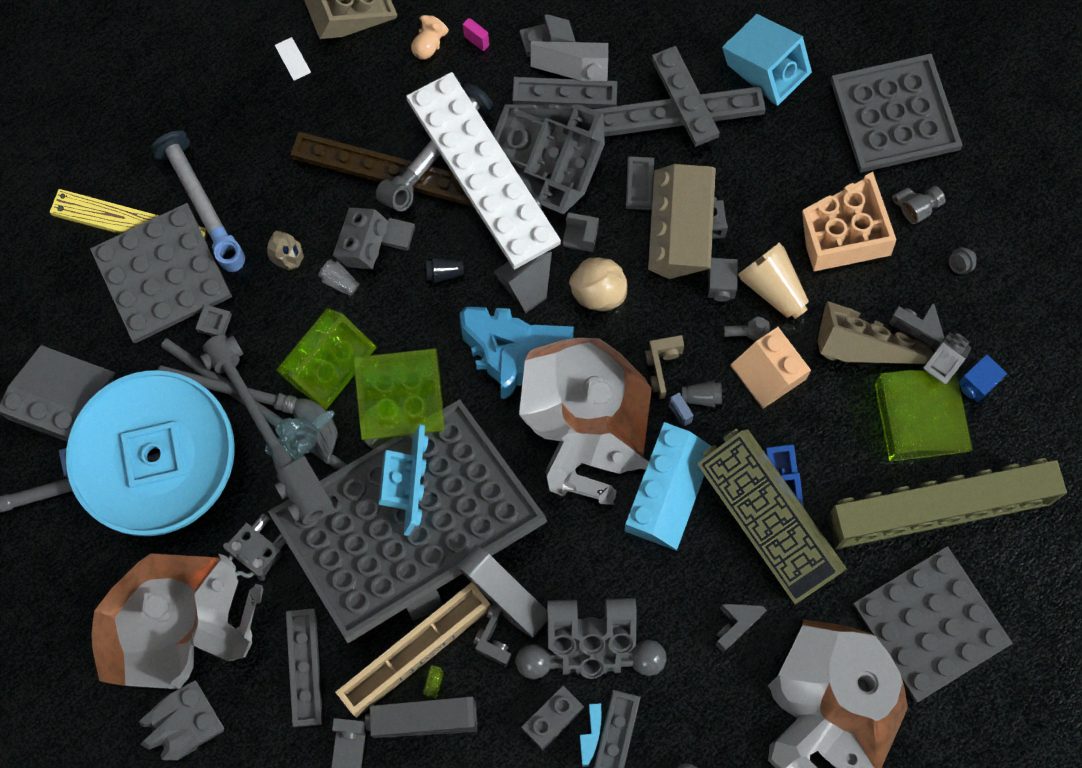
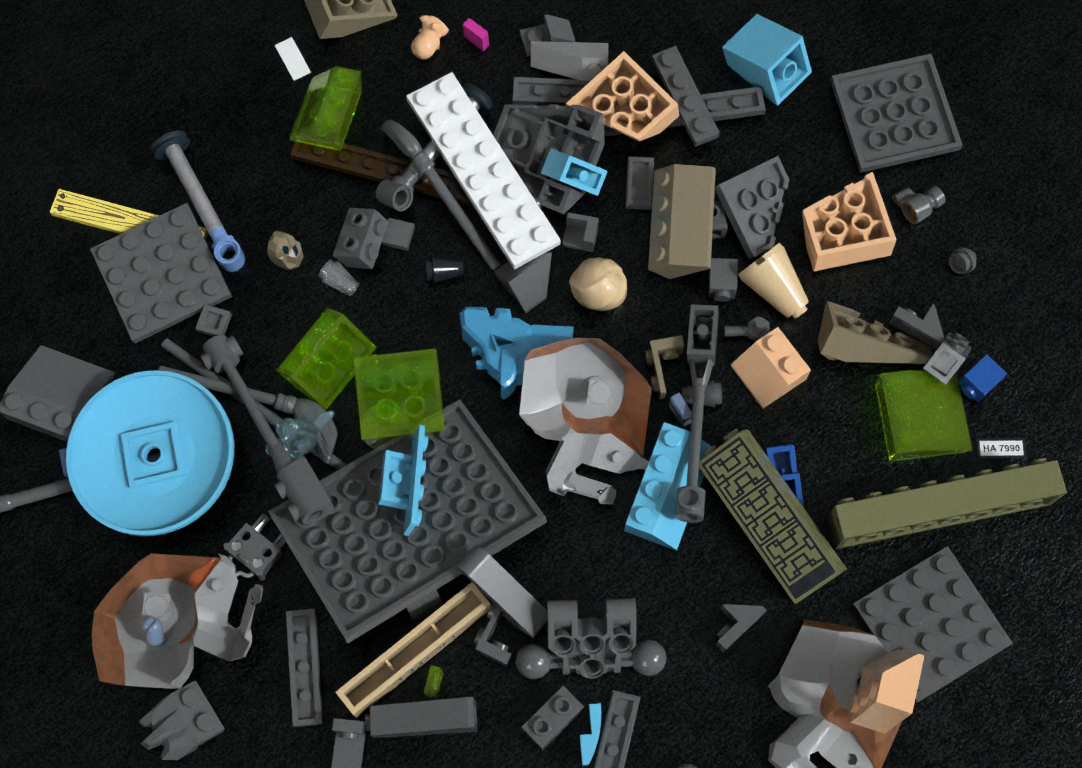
none -> sand blue arm [141,616,166,647]
none -> clear neon green slope [290,66,362,151]
none -> dark grey piece [380,120,500,270]
none -> medium azure slope [541,148,607,196]
none -> light nougat wedge [566,51,679,141]
none -> dark grey bar [675,305,719,523]
none -> dark grey plate [715,156,789,259]
none -> light nougat wedge [849,649,925,734]
none -> sticker [976,438,1027,458]

